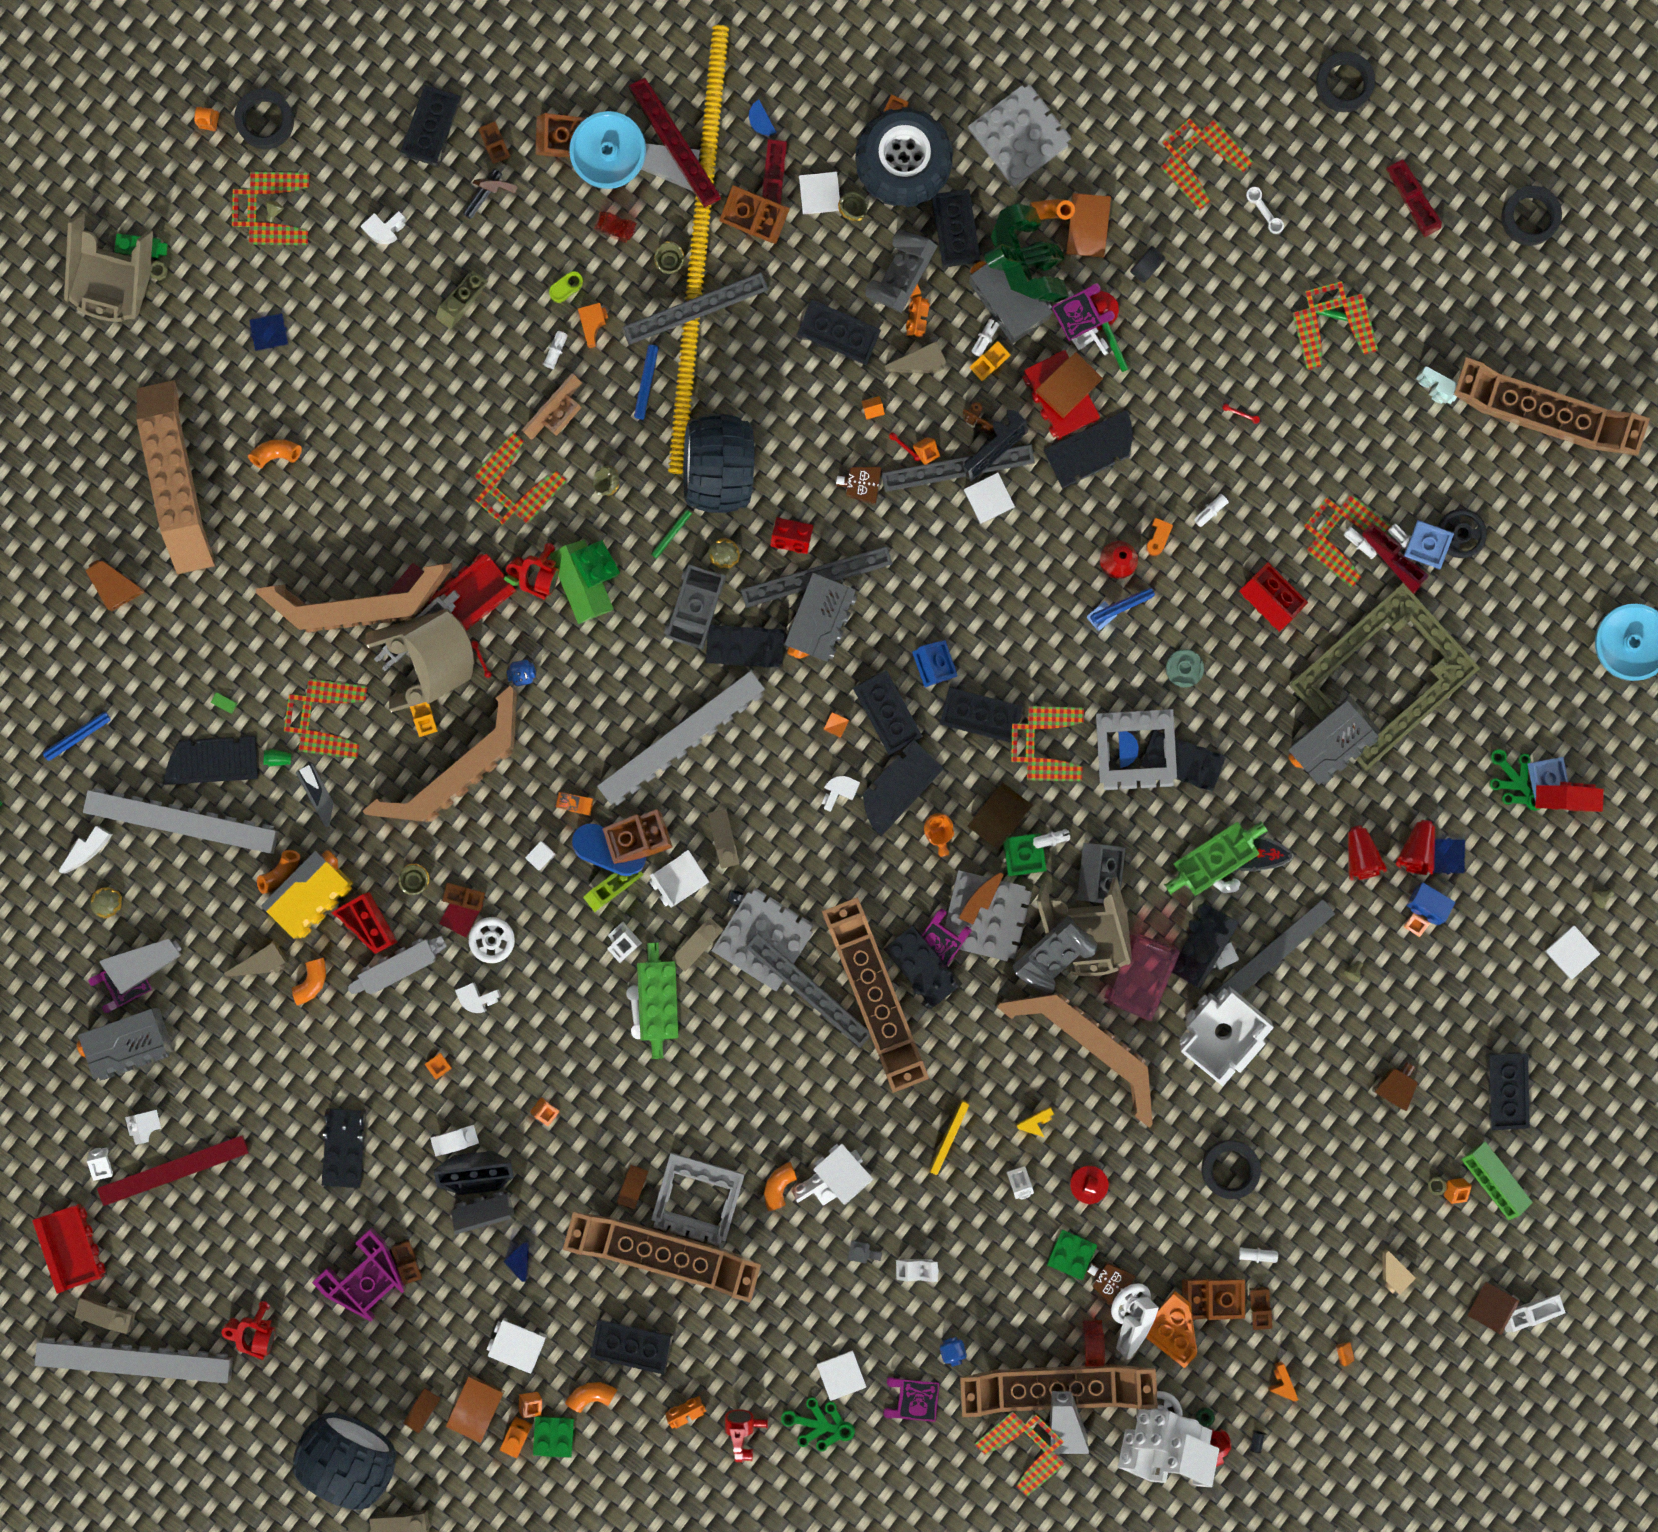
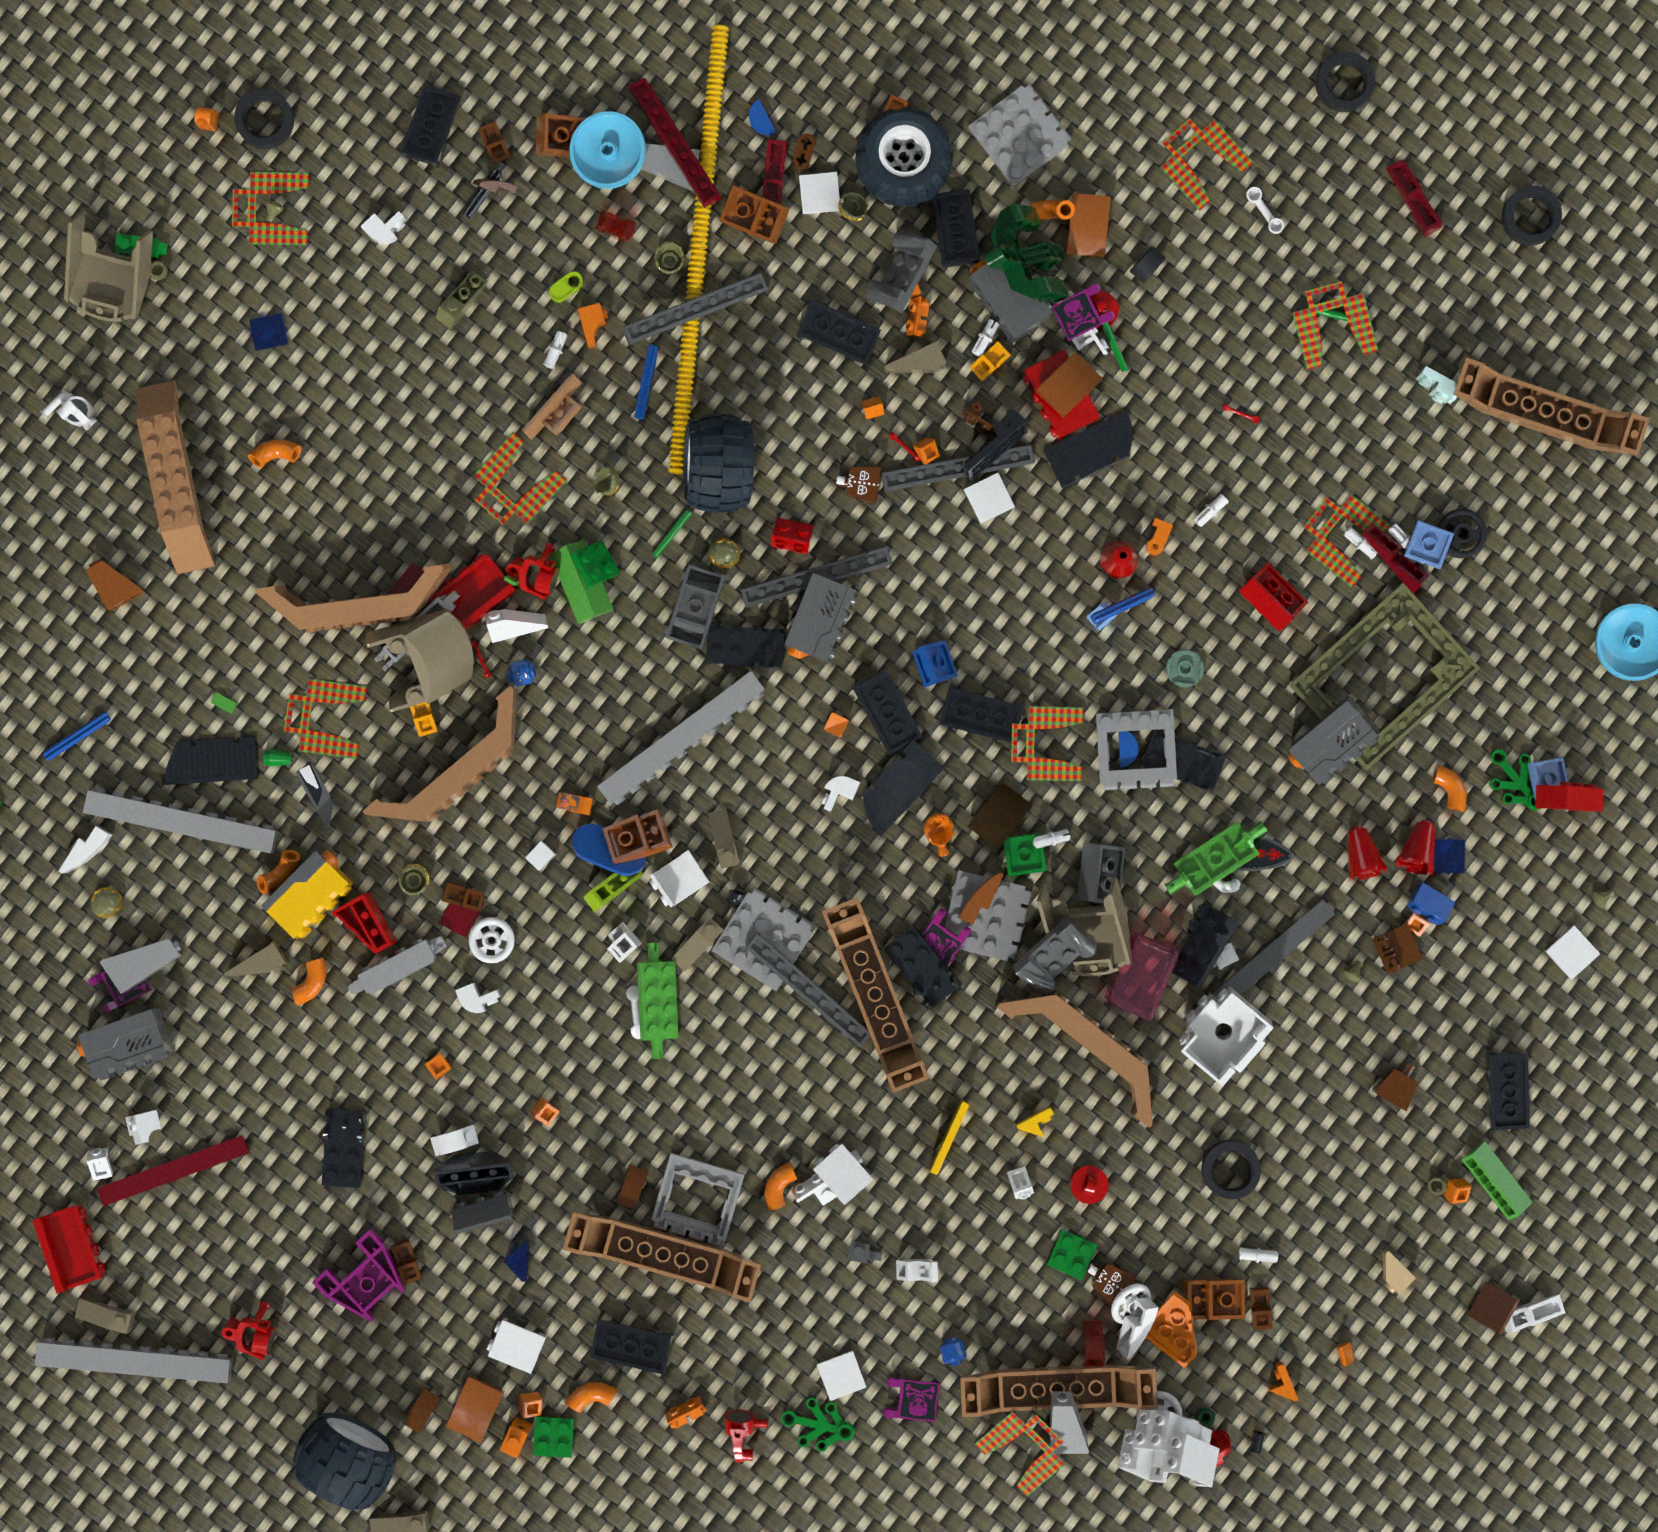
none -> white piece [40,390,97,431]
none -> white slope [485,609,548,643]
none -> reddish brown beam [793,133,815,171]
none -> reddish brown hinge [1372,924,1423,974]
none -> orange cylinder [1432,765,1467,812]

